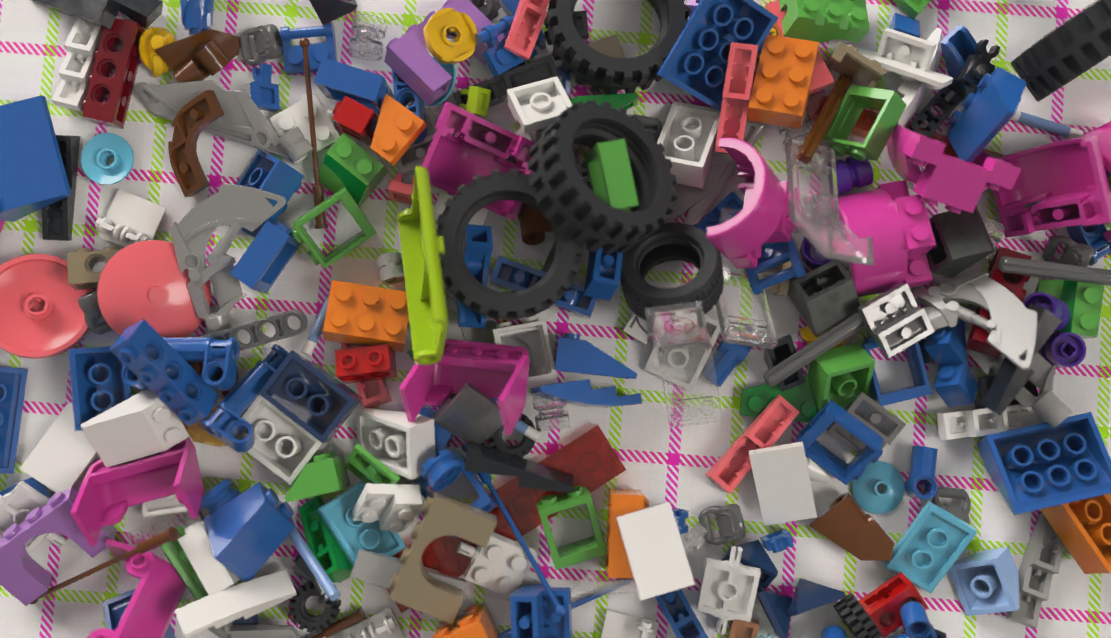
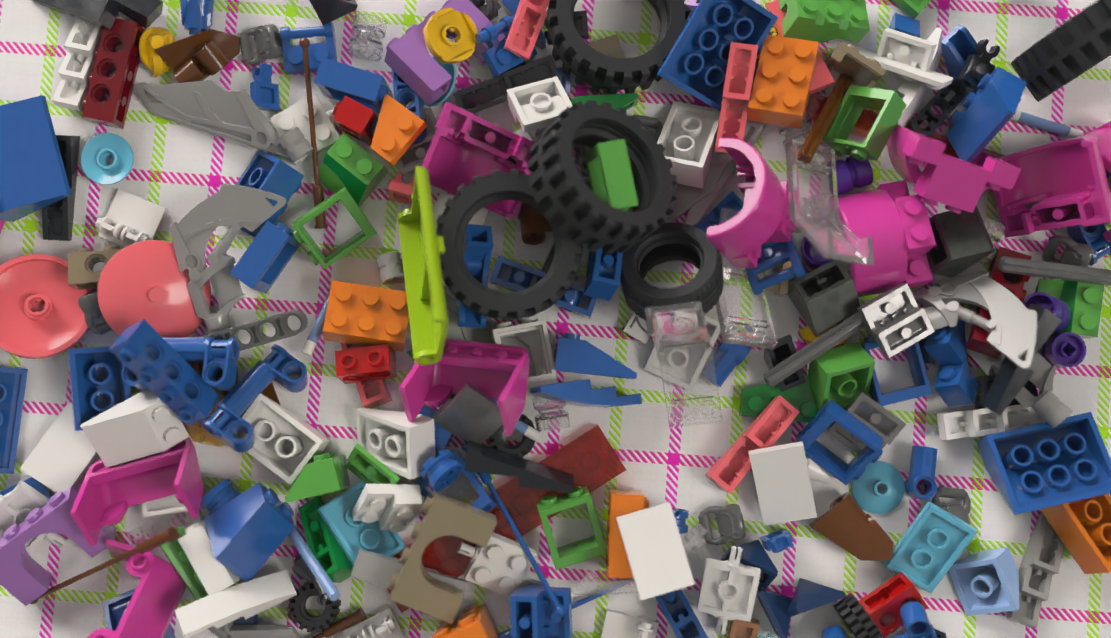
reddish brown plate [168,90,224,197] -> none
dark blue slope [258,350,363,443] -> none
lime tile [459,86,491,117] -> none

